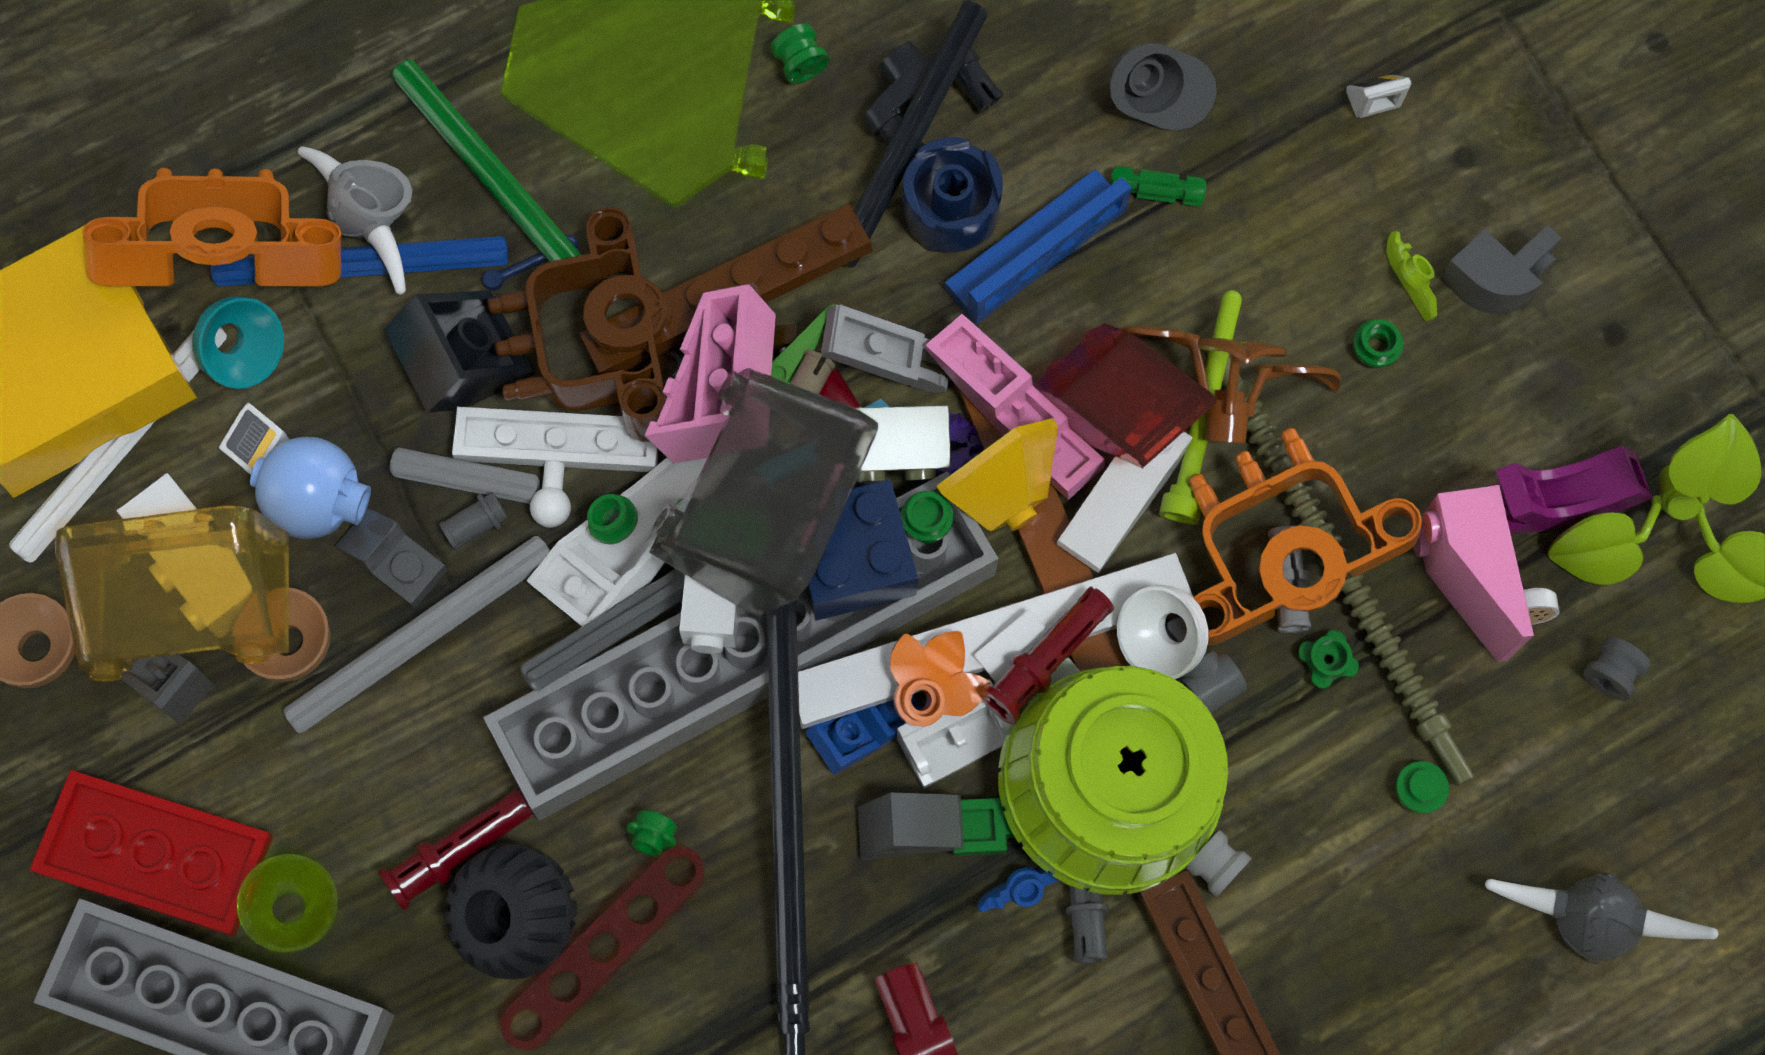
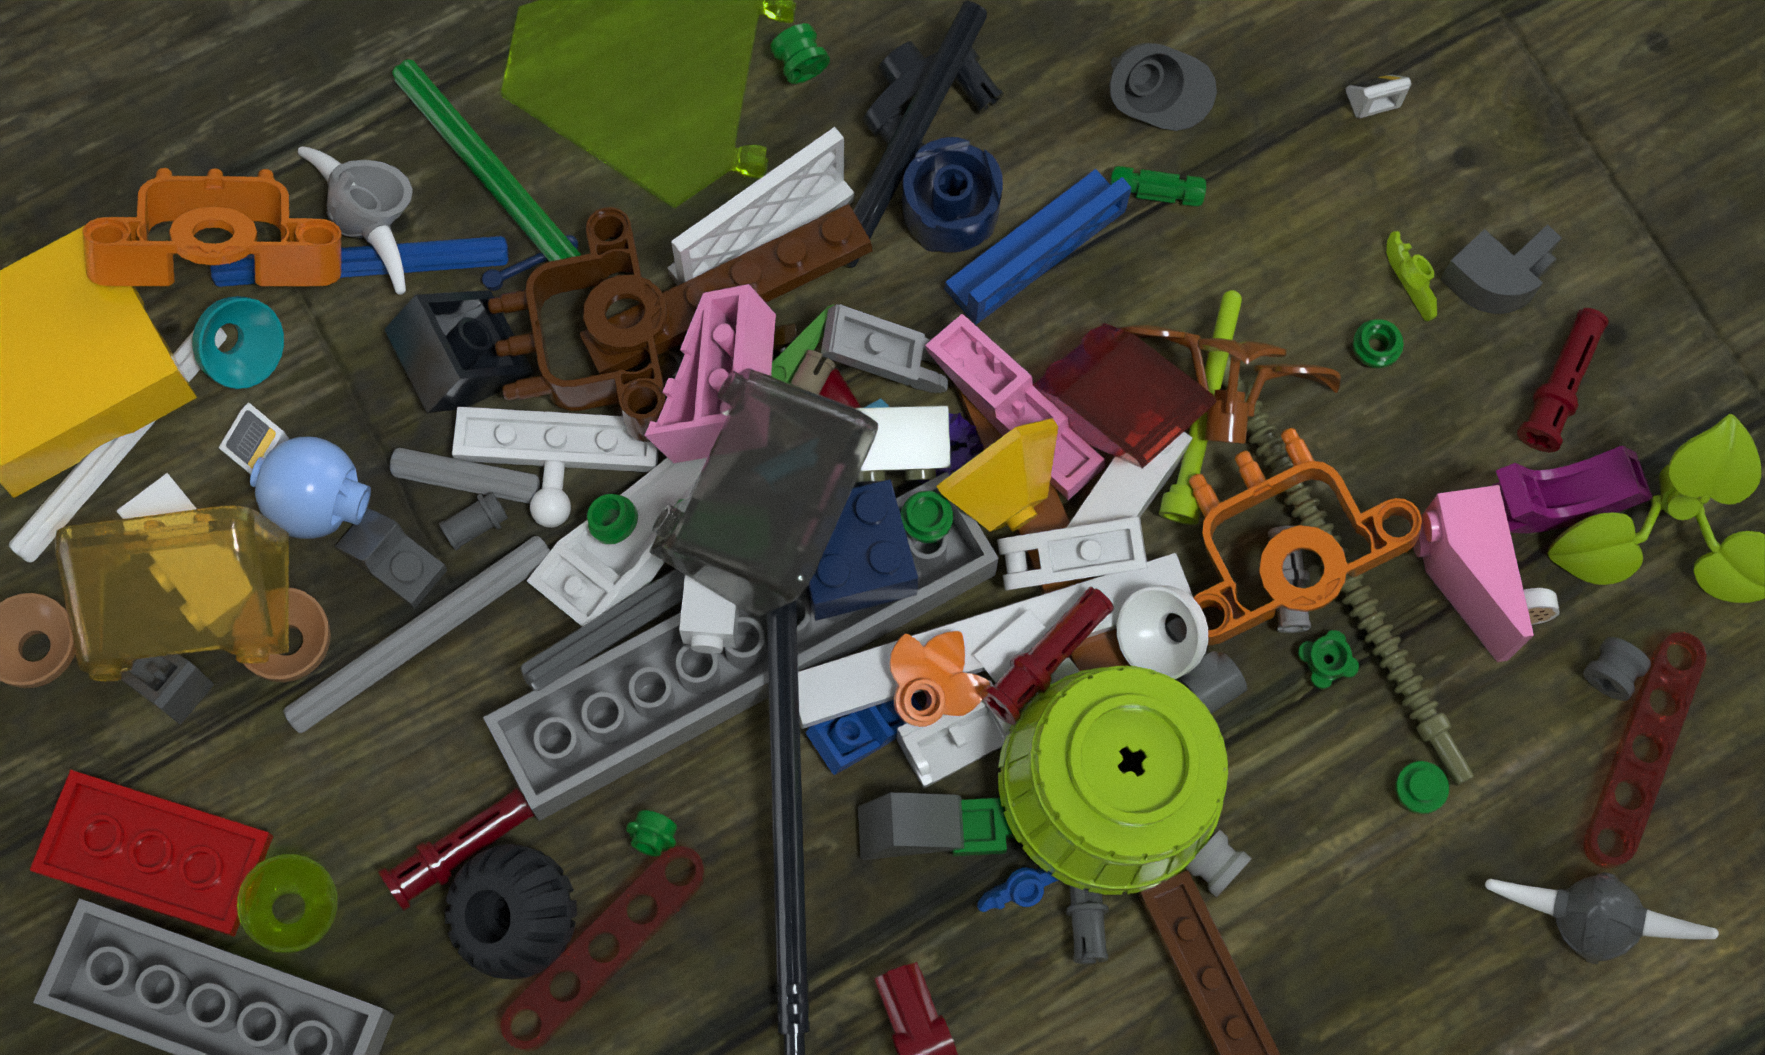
none -> white fence [667,127,854,286]
none -> white plate [997,517,1148,591]
none -> dark red pin [1517,308,1609,453]
none -> clear red beam [1583,632,1707,869]

